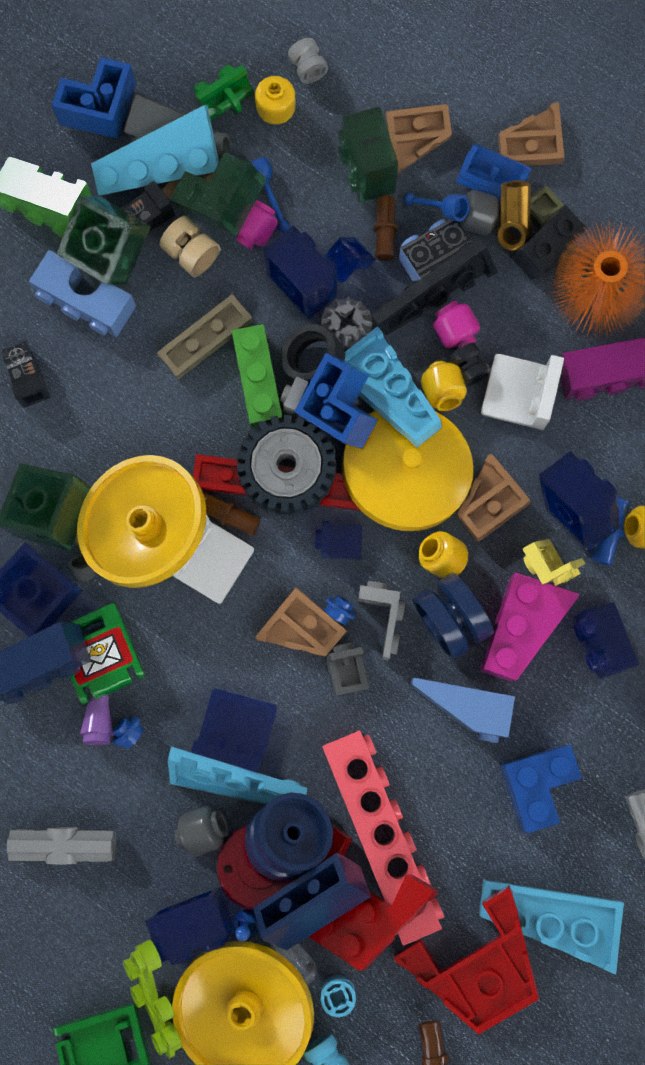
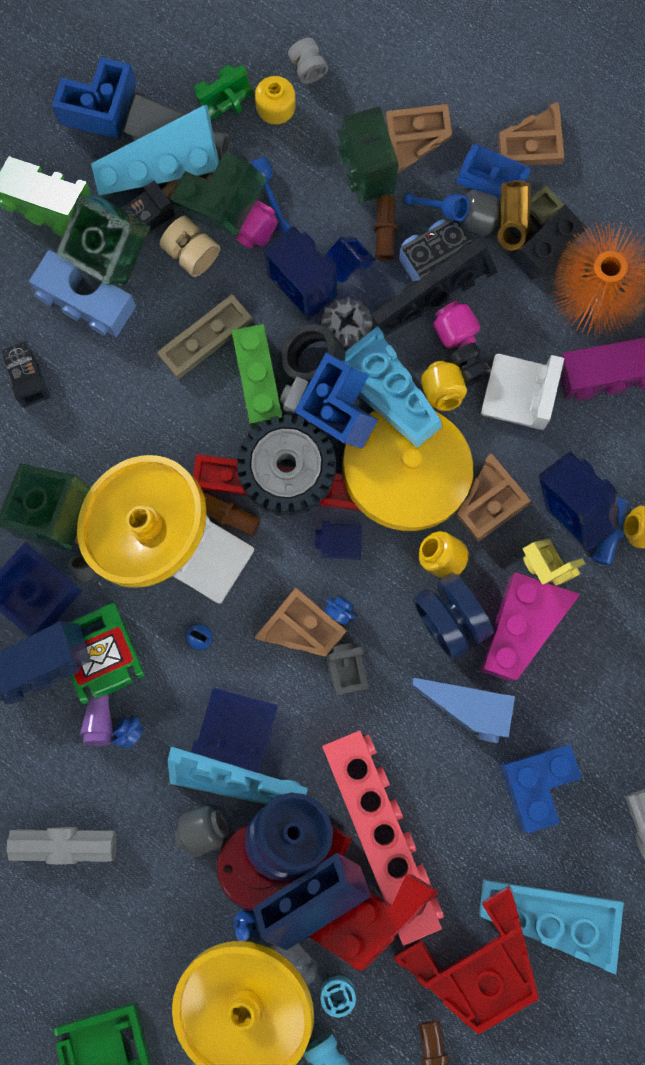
lime plant [123,939,181,1059] -> none
clear blue brick [145,887,233,965] -> none
light grey bracket [358,581,405,661] -> none
clear blue bracket [573,602,639,679] -> none
none -> blue hinge [186,623,213,651]

